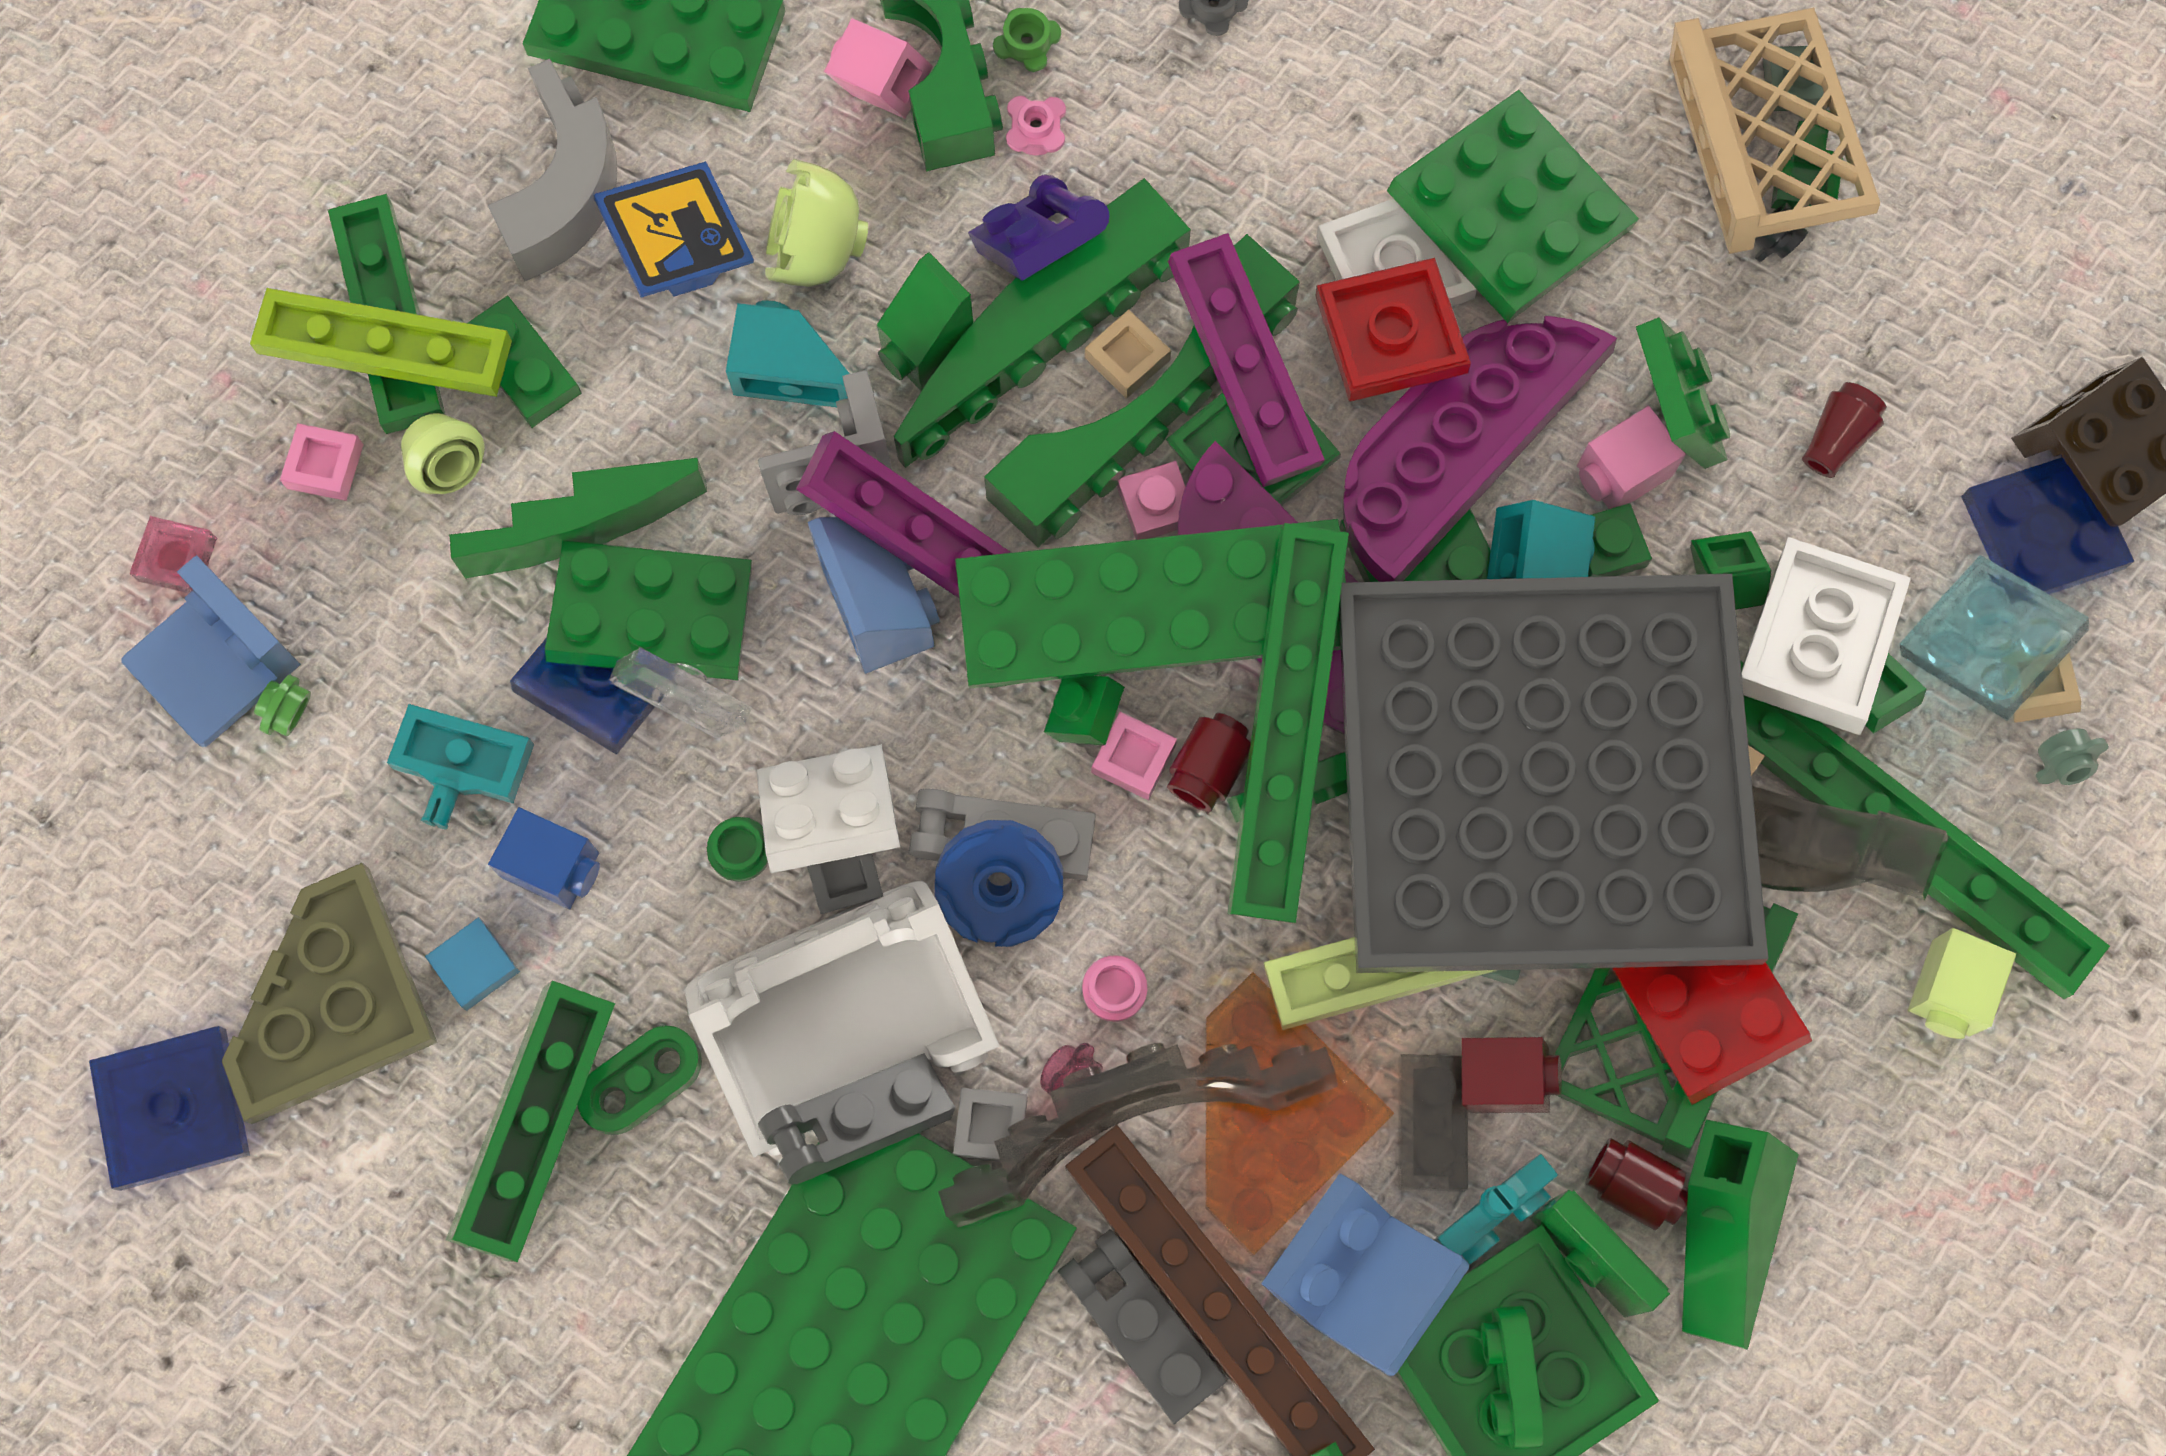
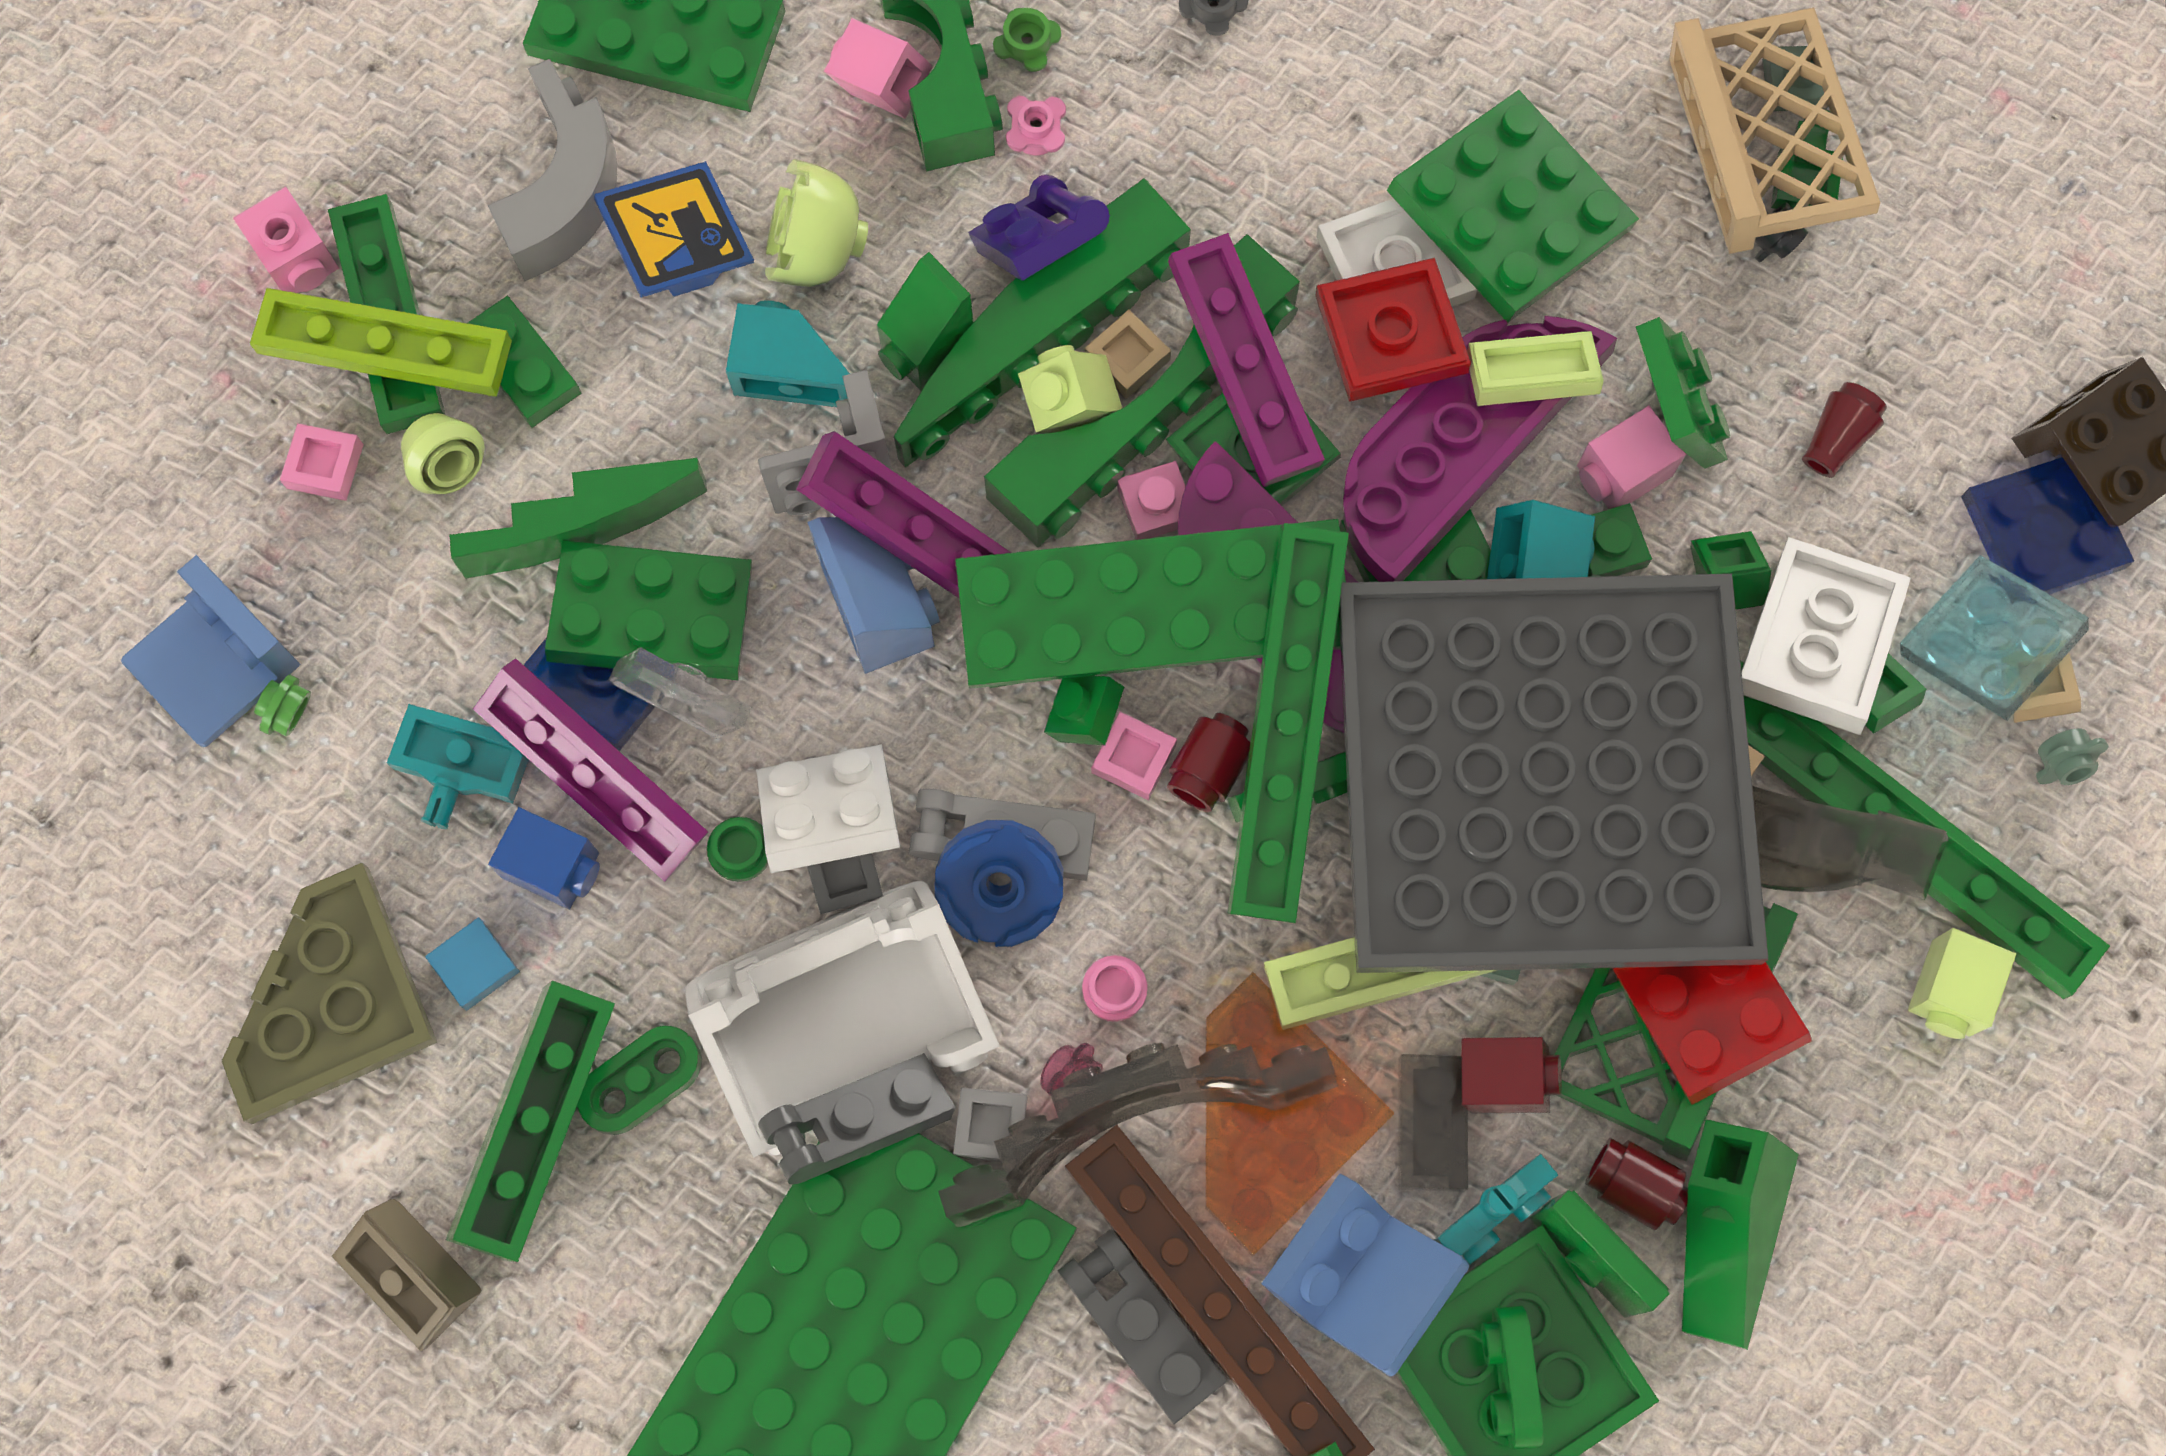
clear blue plate [89,1026,250,1191] -> none
clear pink plate [129,516,217,593] -> none
none -> bright pink brick [233,187,339,293]
none -> dark tan slope [332,1199,482,1352]
none -> magenta plate [473,658,708,882]
none -> yellowish green brick [1018,345,1122,433]
none -> yellowish green tile [1467,331,1604,406]

